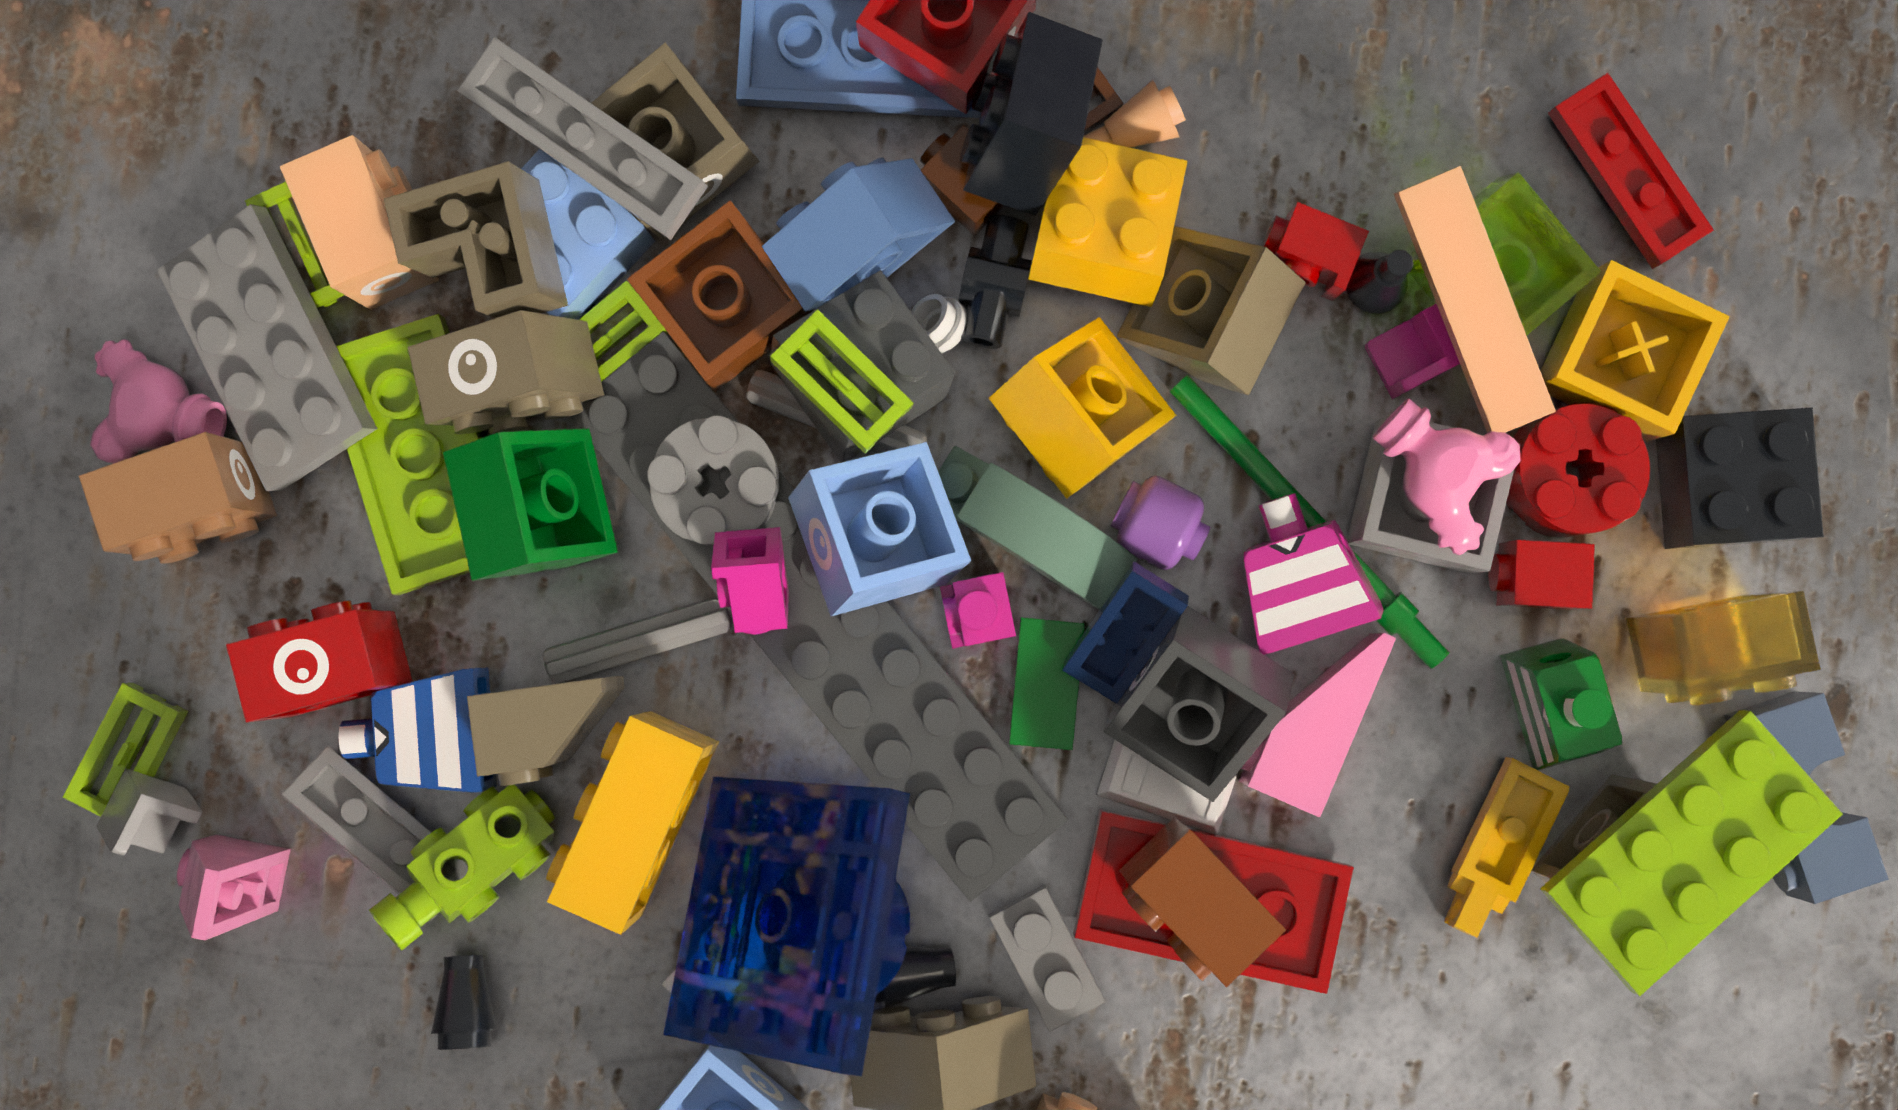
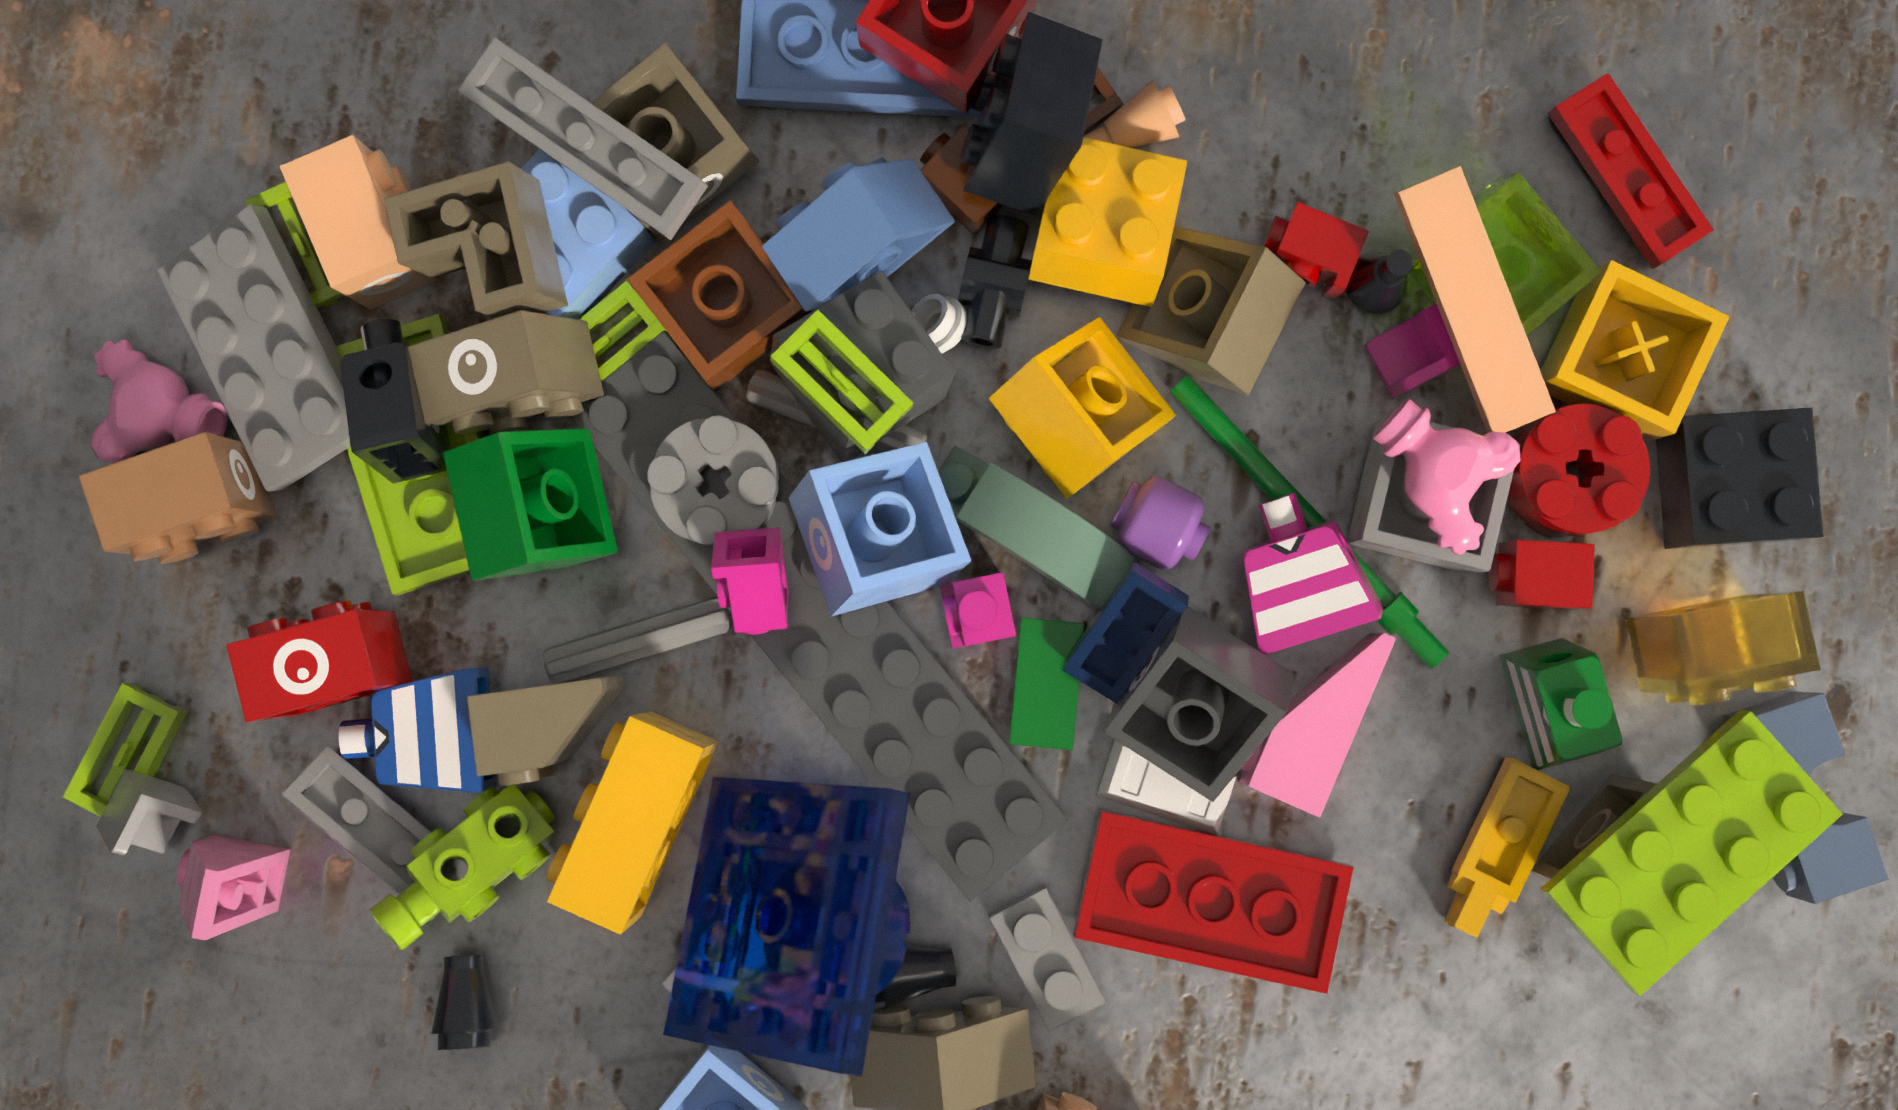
dark orange brick [1119,817,1286,988] -> none
none -> black torso [340,319,451,484]

